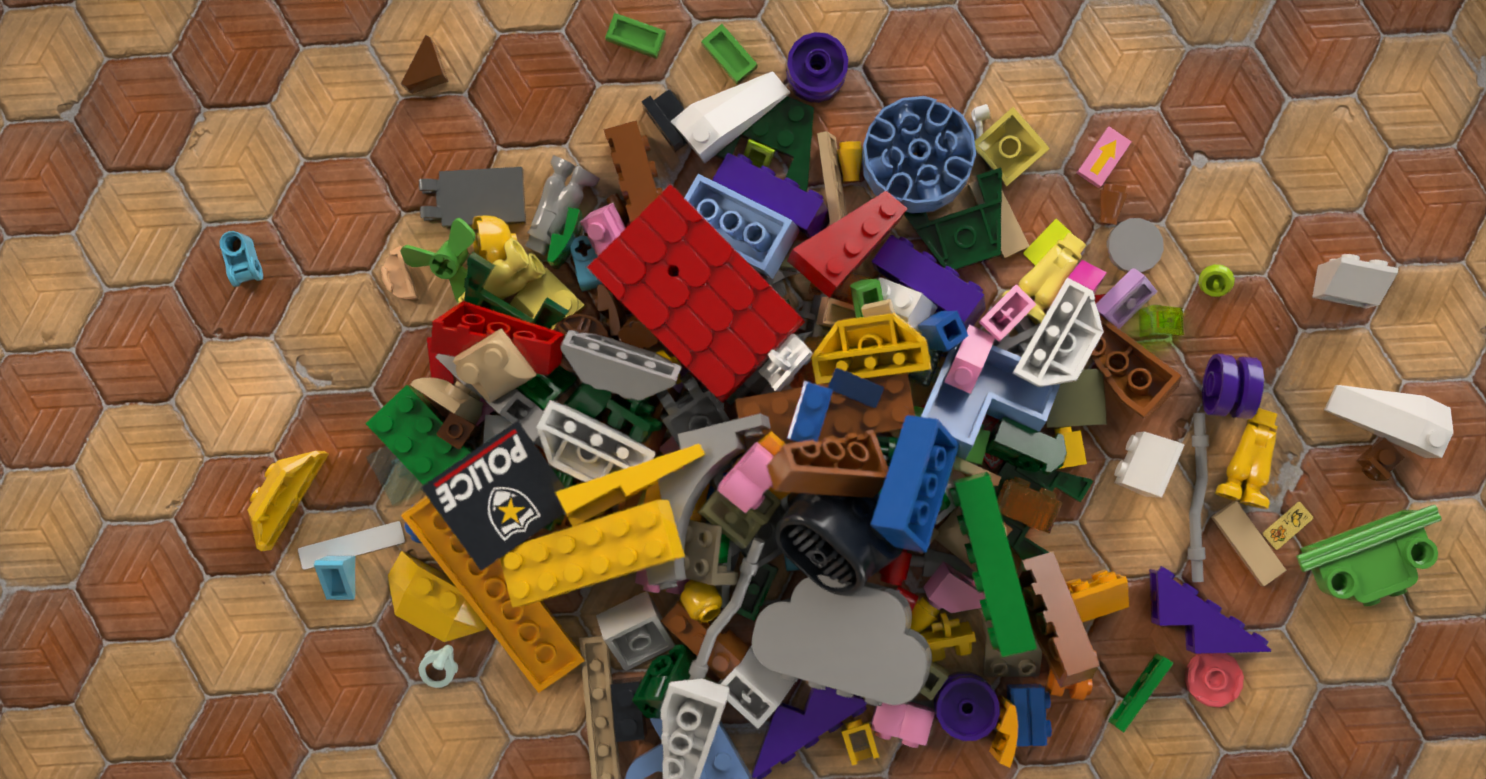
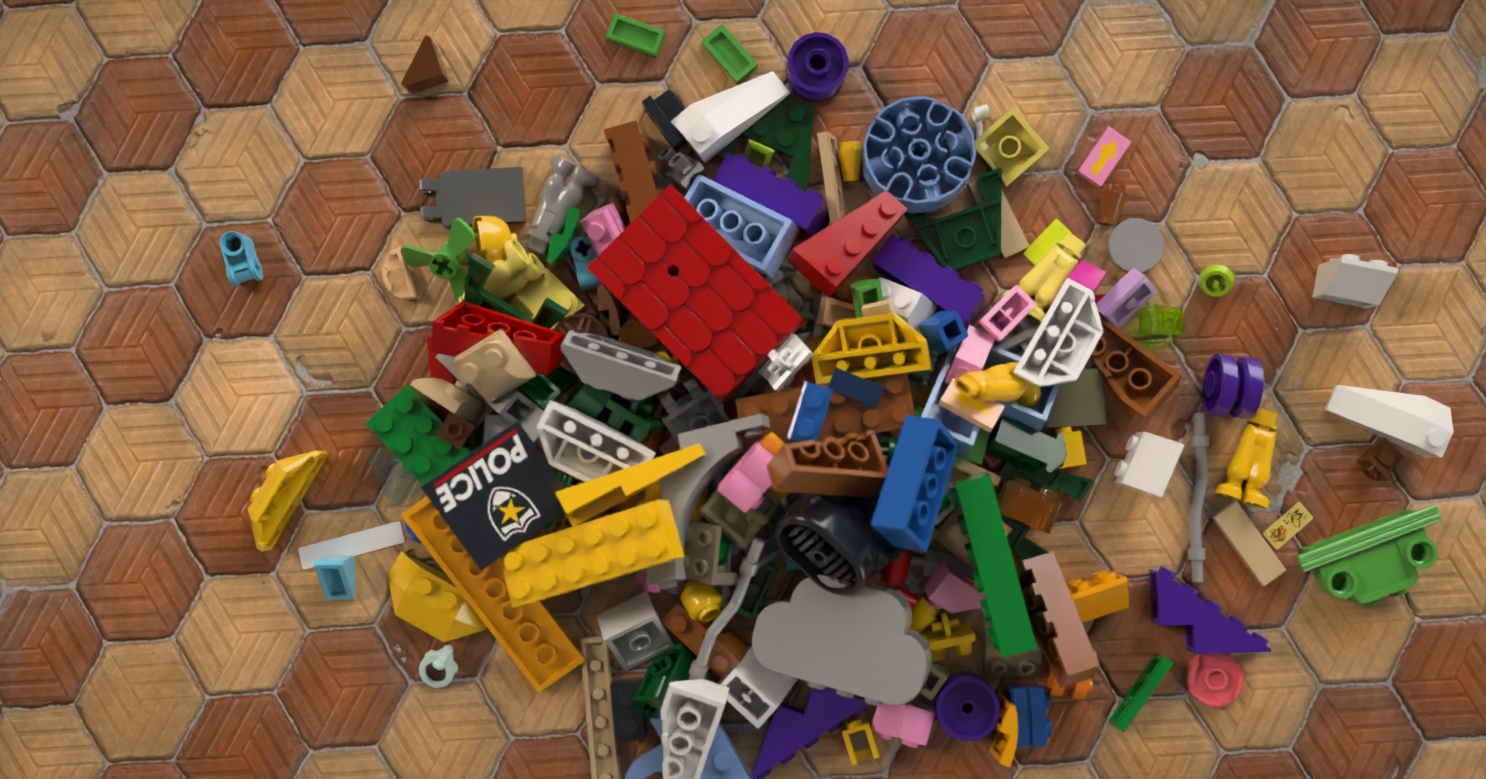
none -> dark grey hips [657,146,704,190]
none -> light nougat tile [938,378,1005,433]
none -> yellow piece [954,362,1041,407]

